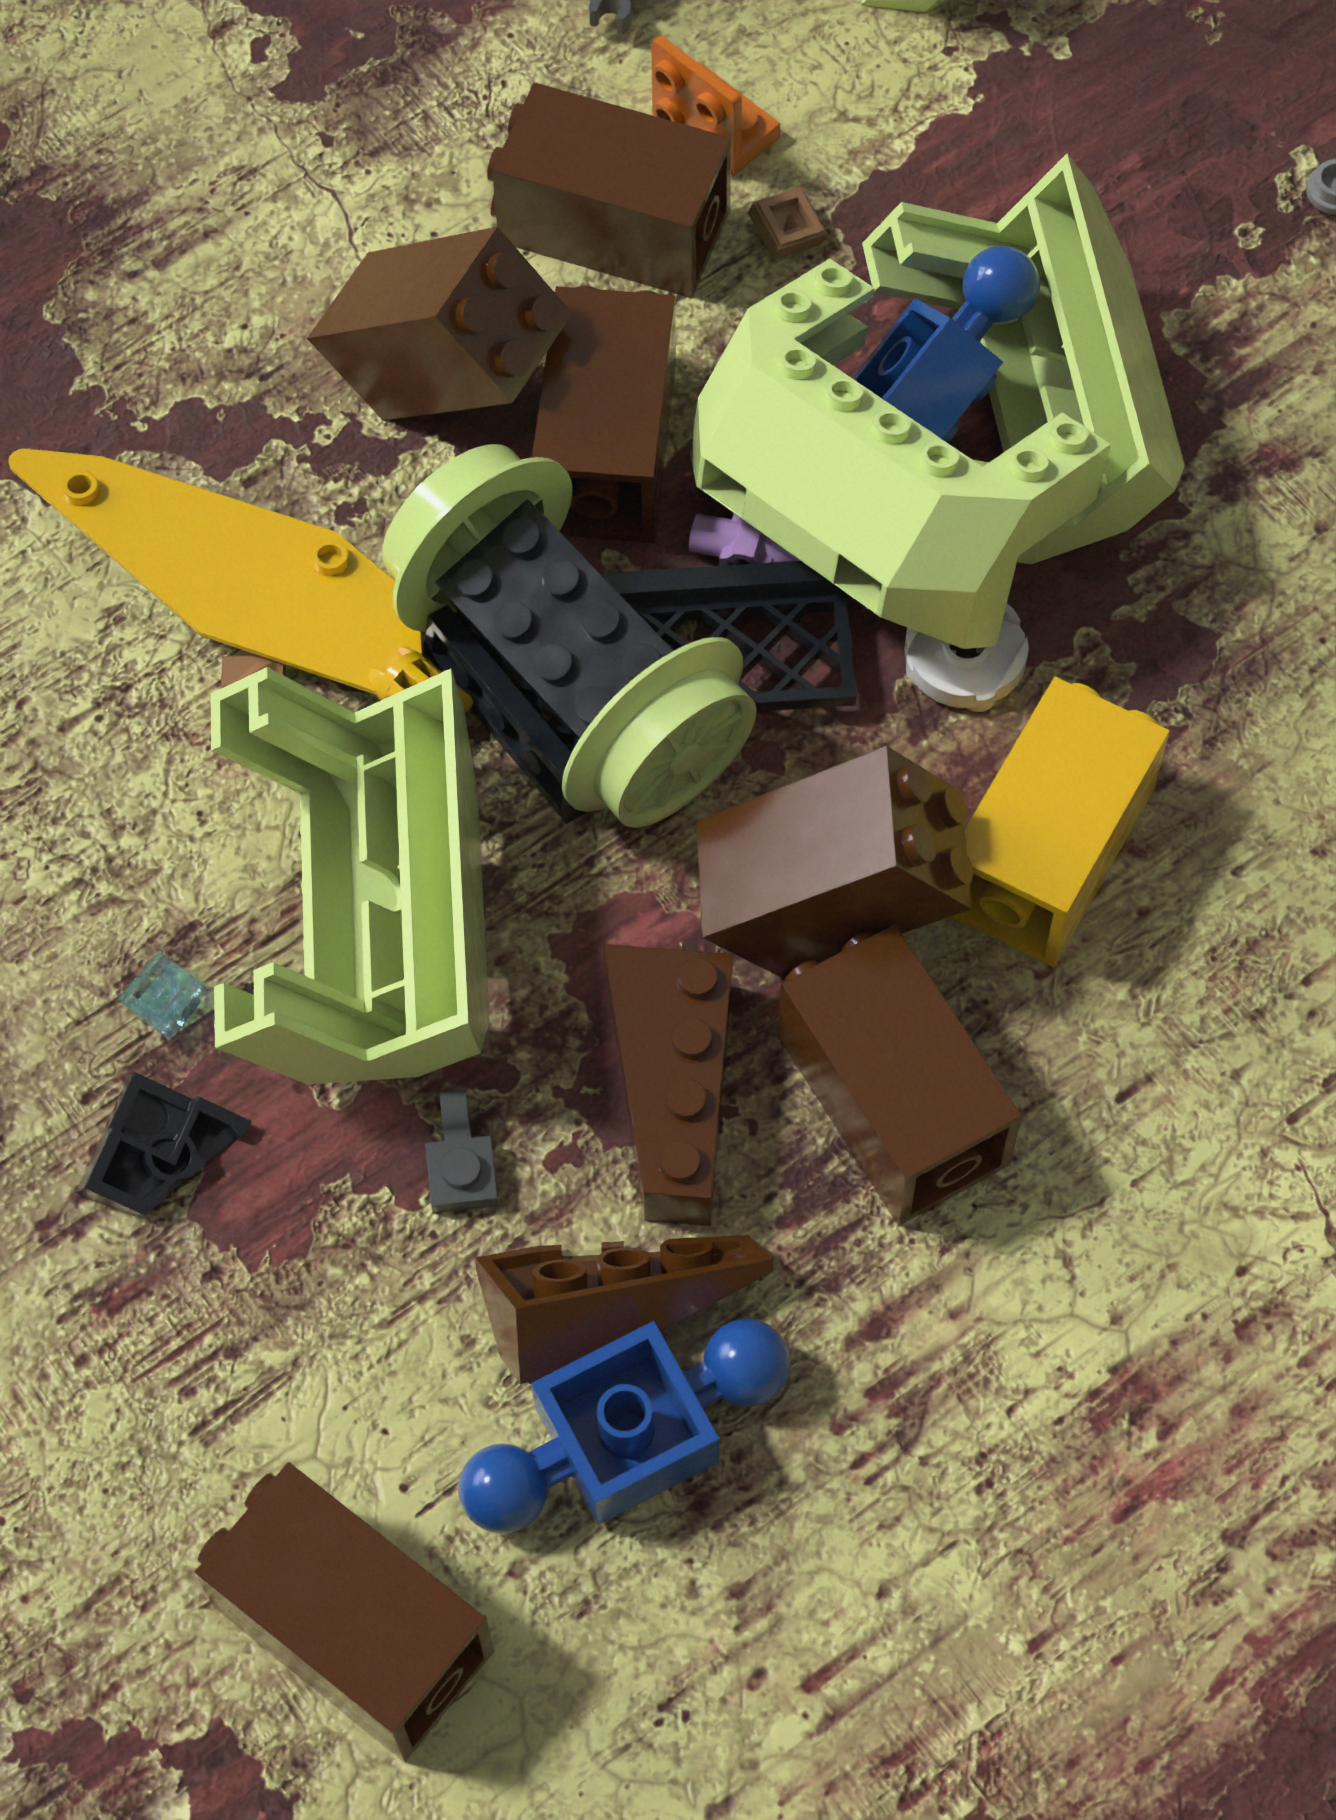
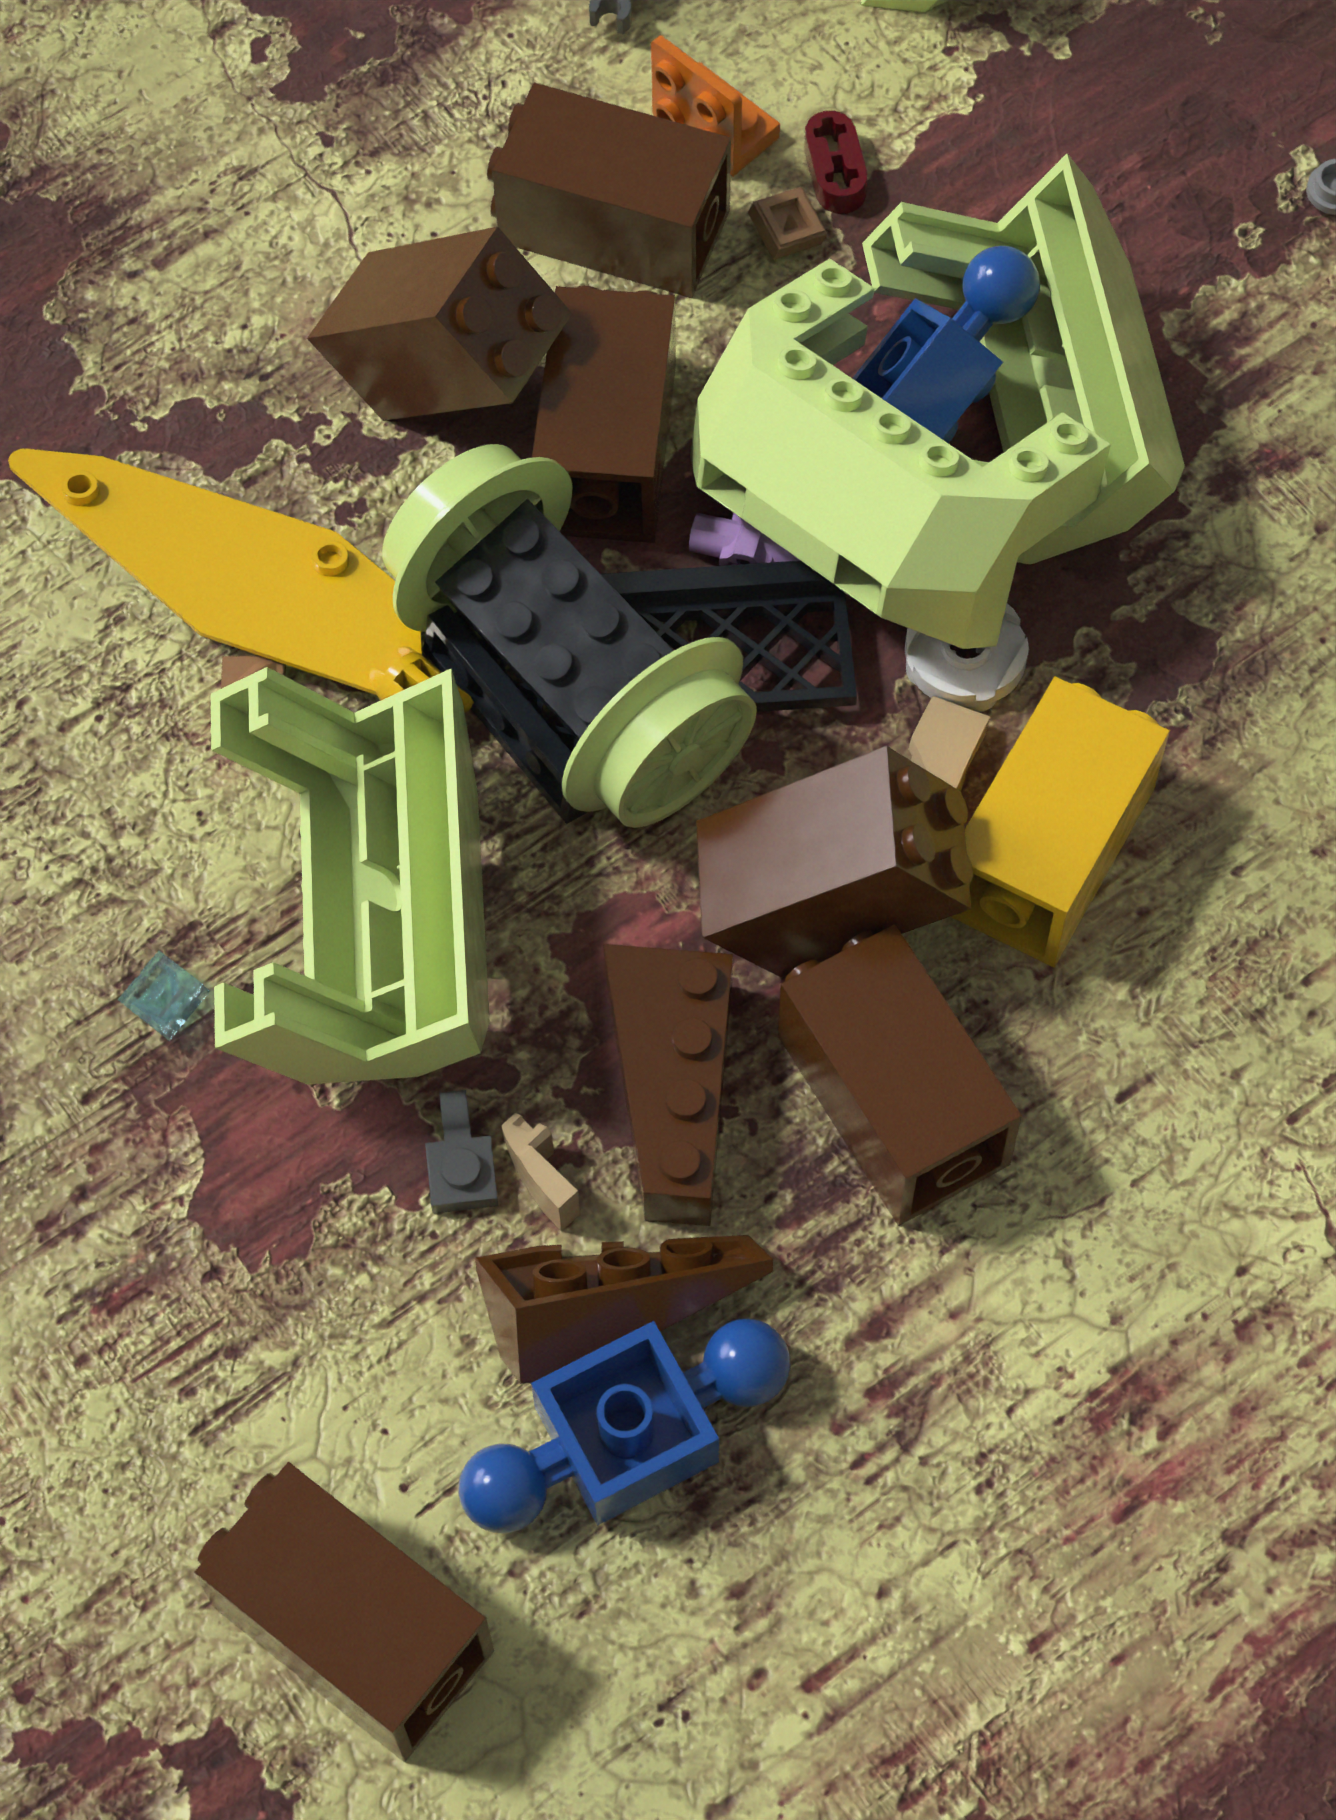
black slope [75,1072,252,1217] -> none
none -> tan slope [501,1113,580,1231]
none -> dark red beam [804,111,867,214]
none -> tan slope [908,696,990,791]

